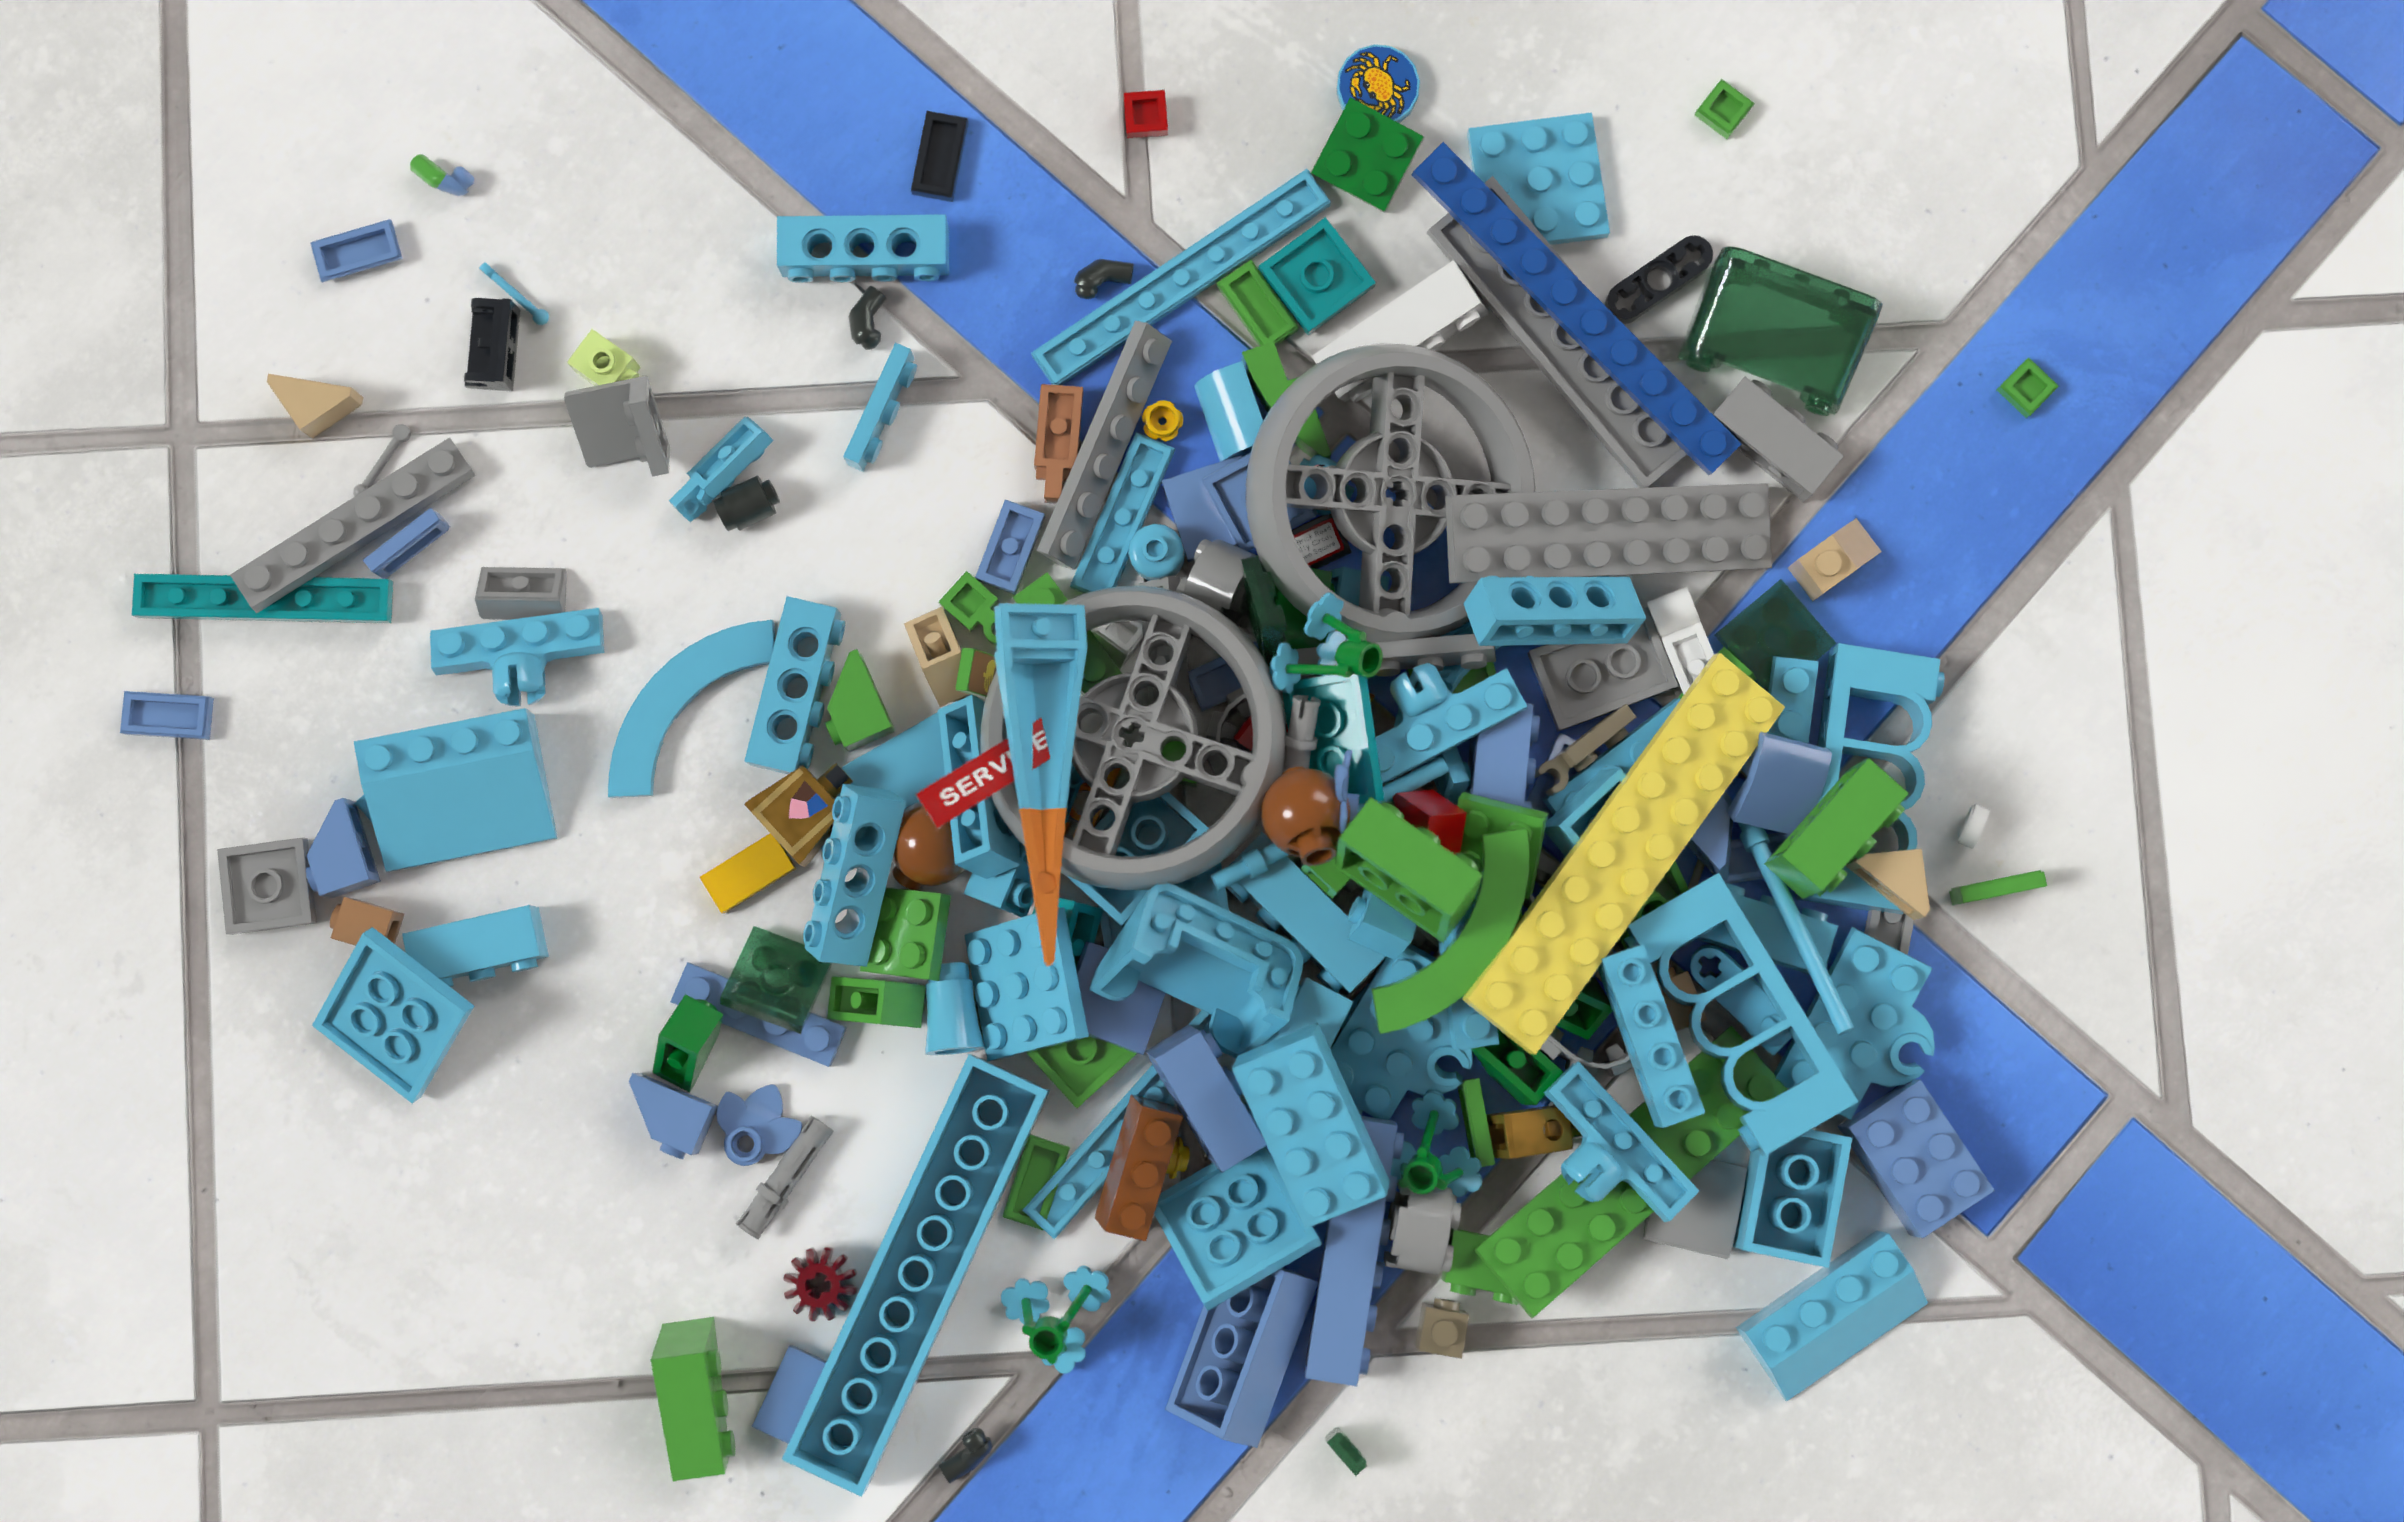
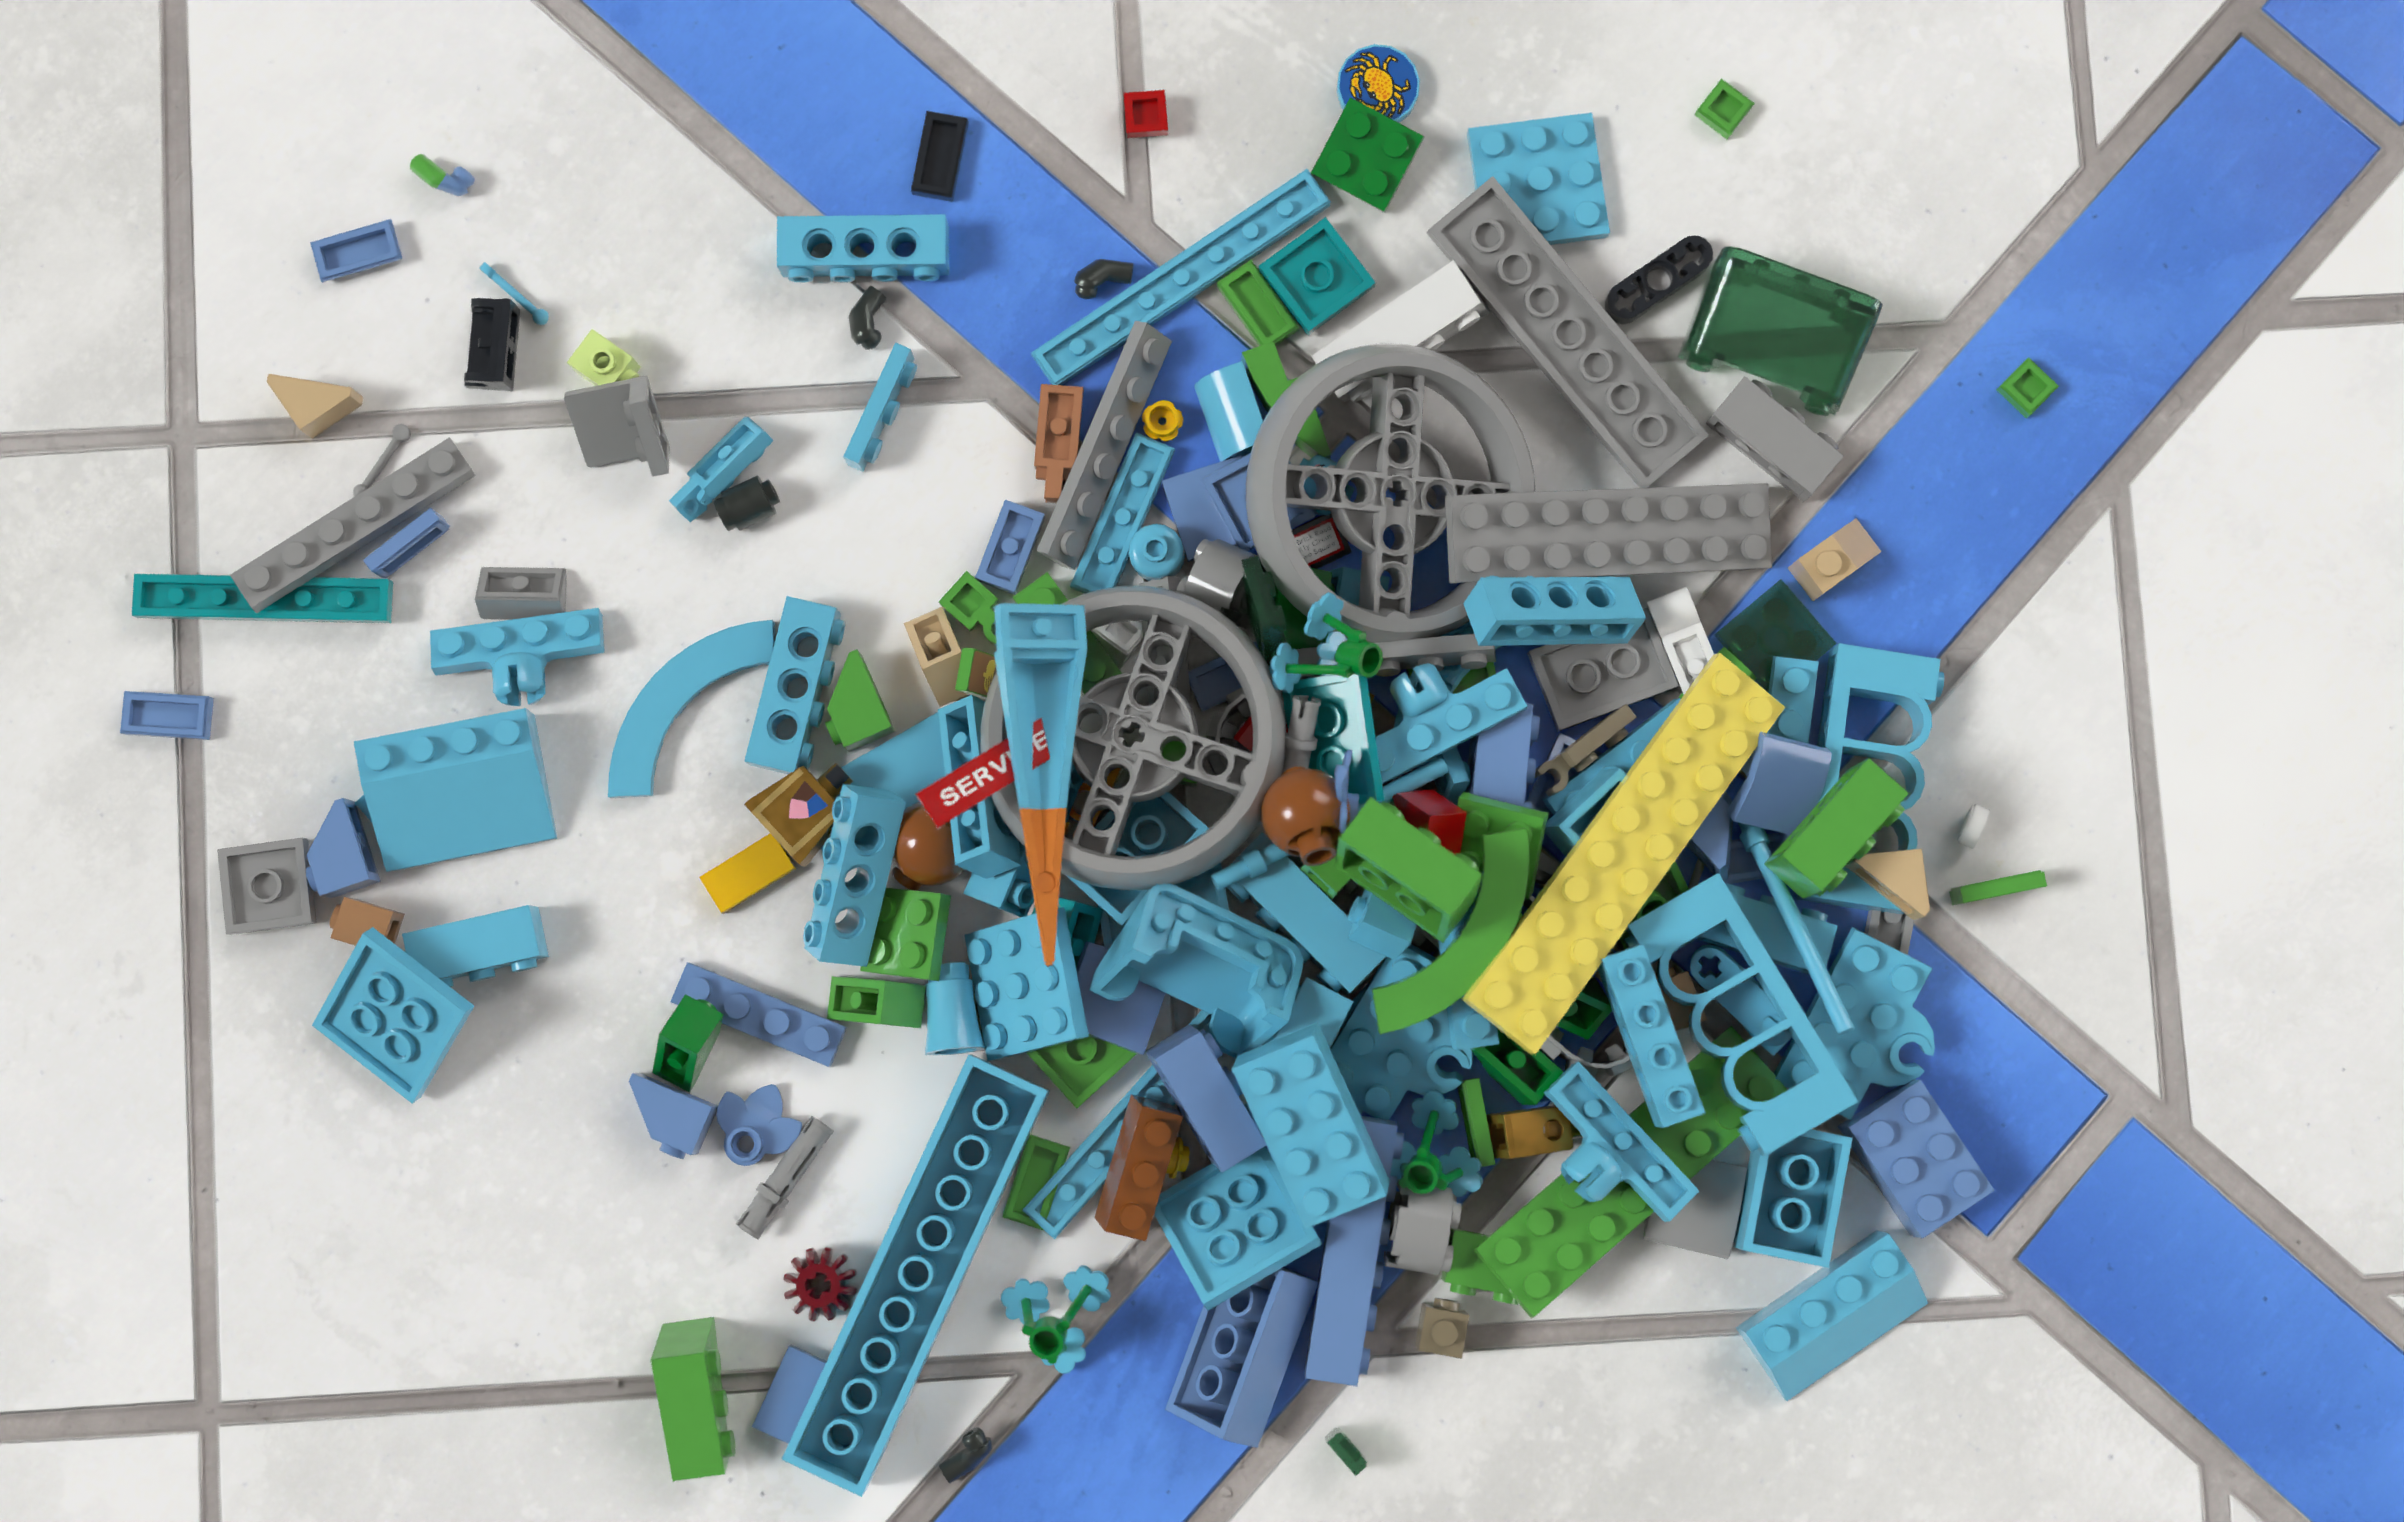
clear green plate [720,926,833,1034] -> none
blue plate [1411,142,1741,476] -> none

